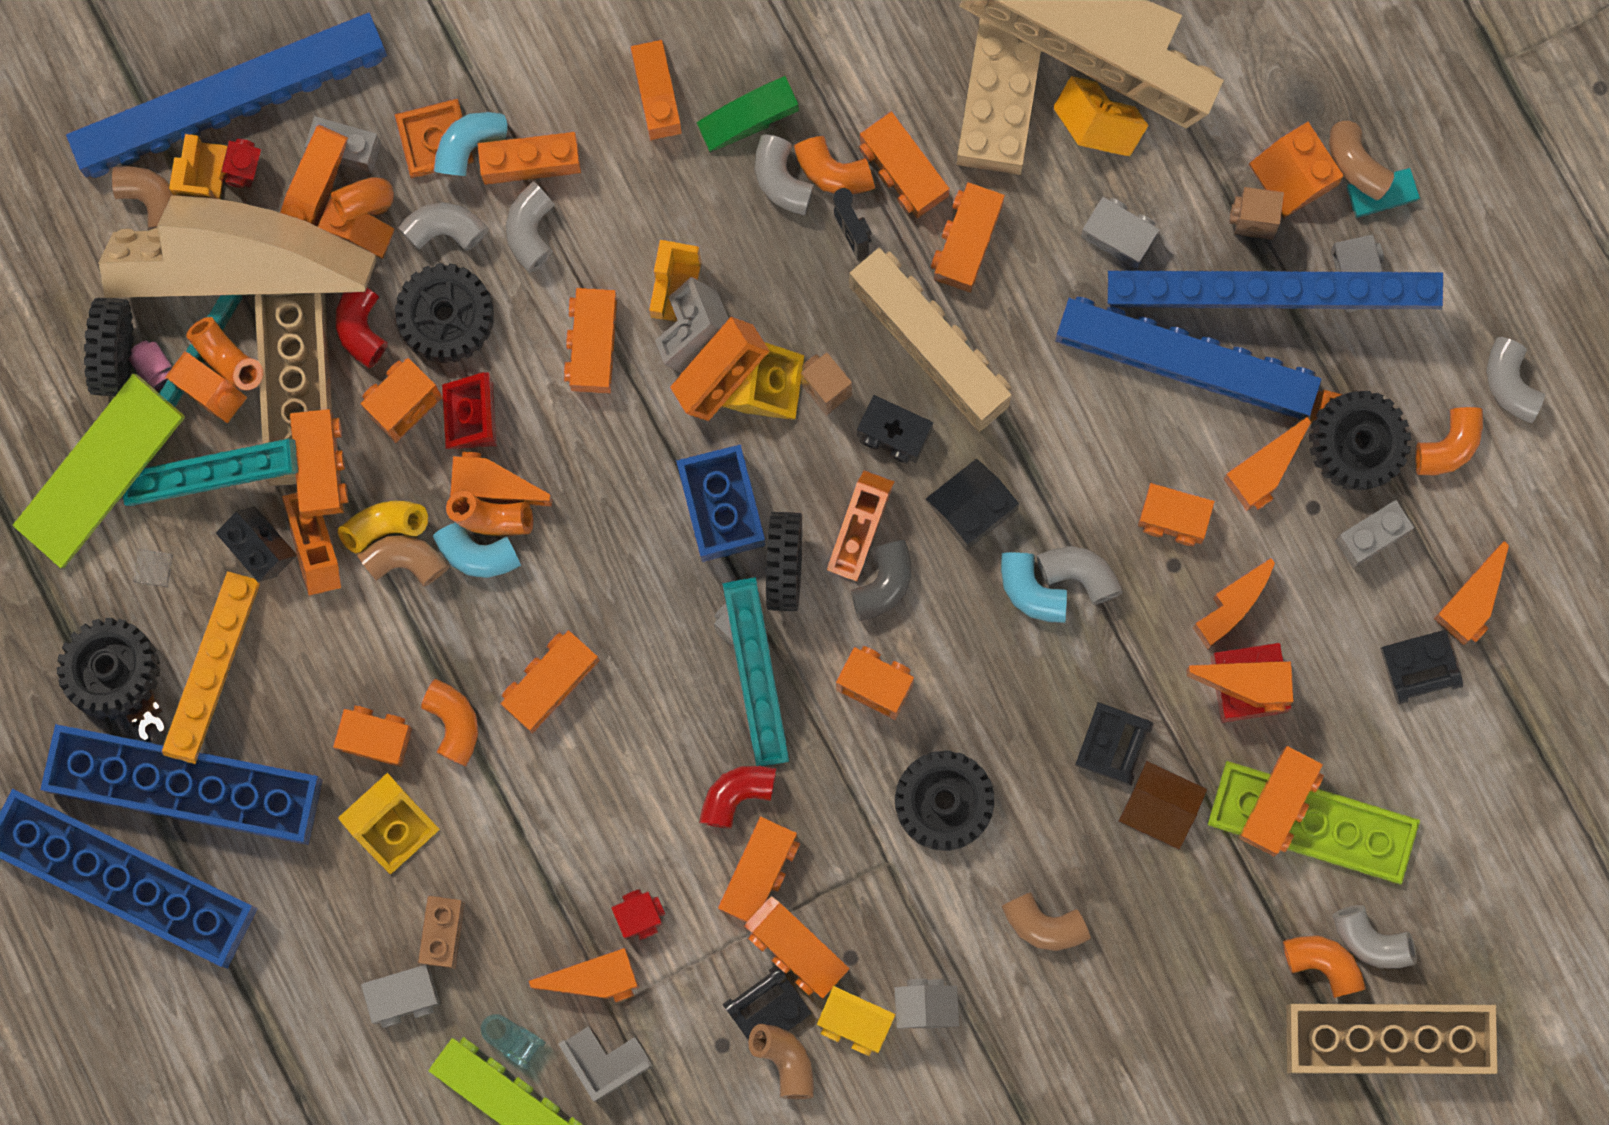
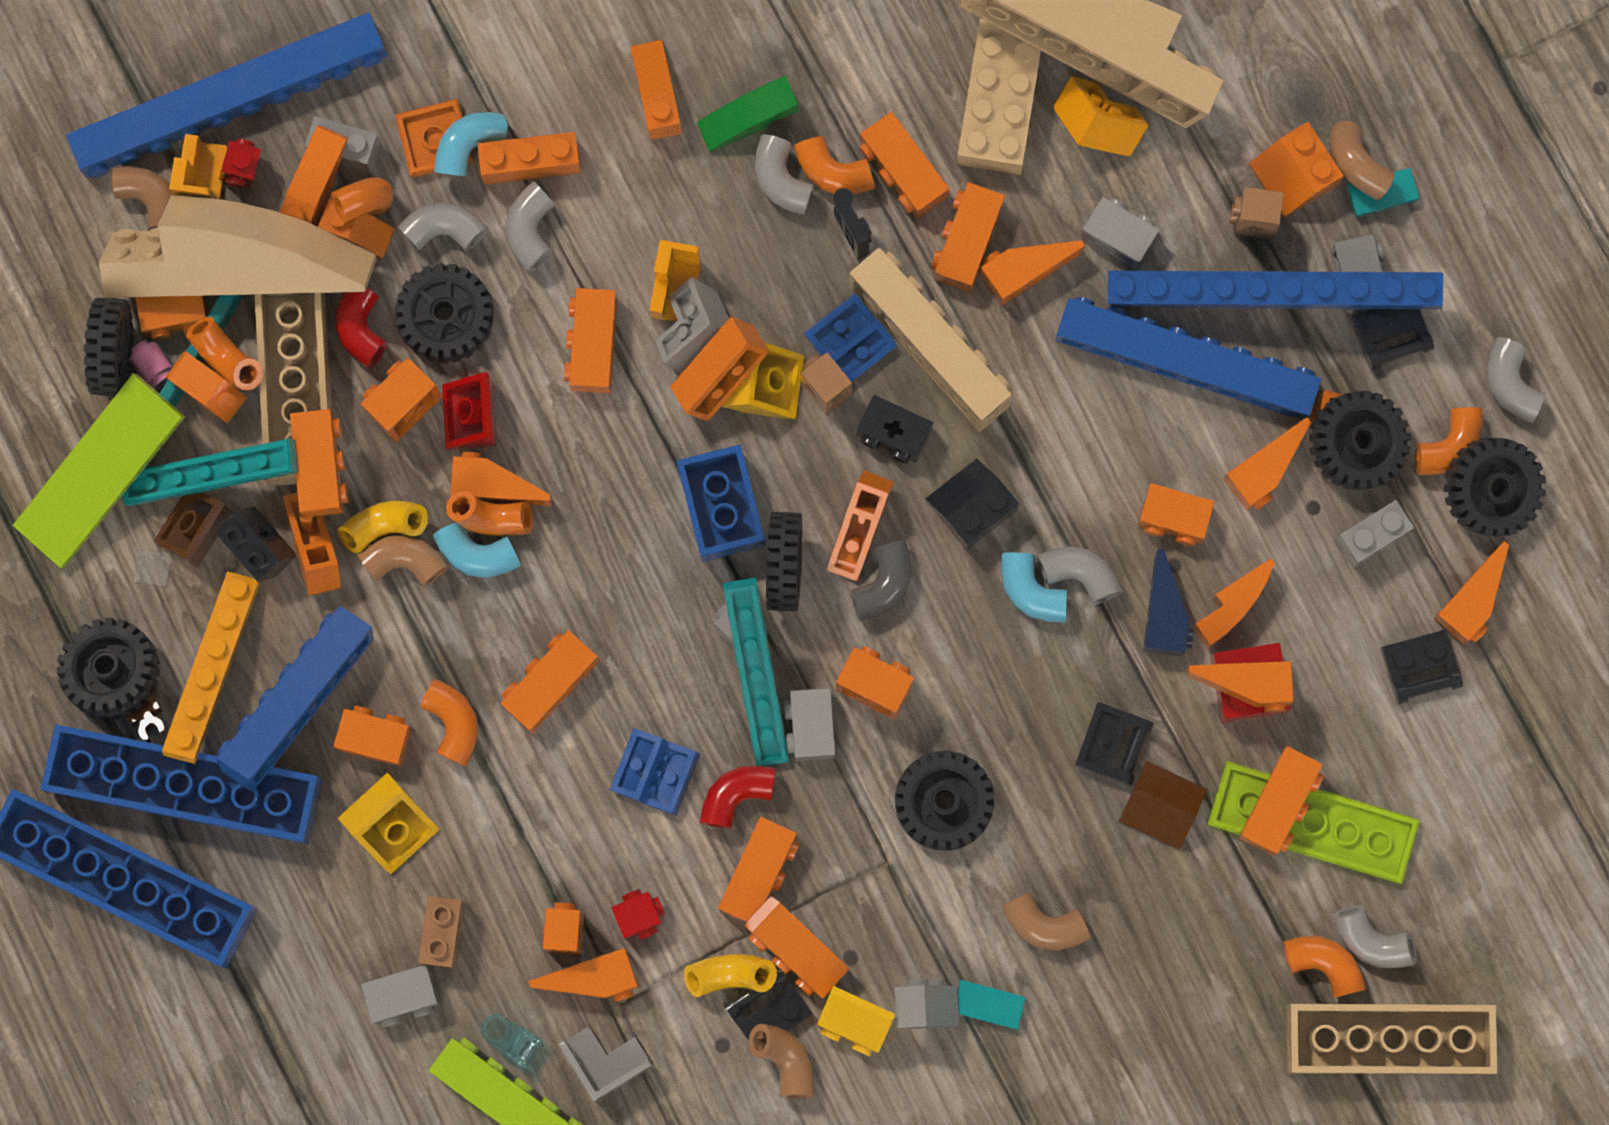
none -> orange brick [135,295,209,341]
none -> reddish brown slope [153,492,232,568]
none -> blue brick [217,606,374,792]
none -> orange brick [543,902,584,955]
none -> blue slope [609,728,700,816]
none -> yellow cylinder [684,954,777,997]
none -> light grey brick [784,688,835,761]
none -> blue slope [803,293,898,382]
none -> teal tile [957,980,1026,1030]
none -> orange slope [980,240,1085,306]
none -> dark blue slope [1143,549,1194,657]
none -> black plate [1351,309,1434,371]
none -> black wheel [1444,438,1546,537]

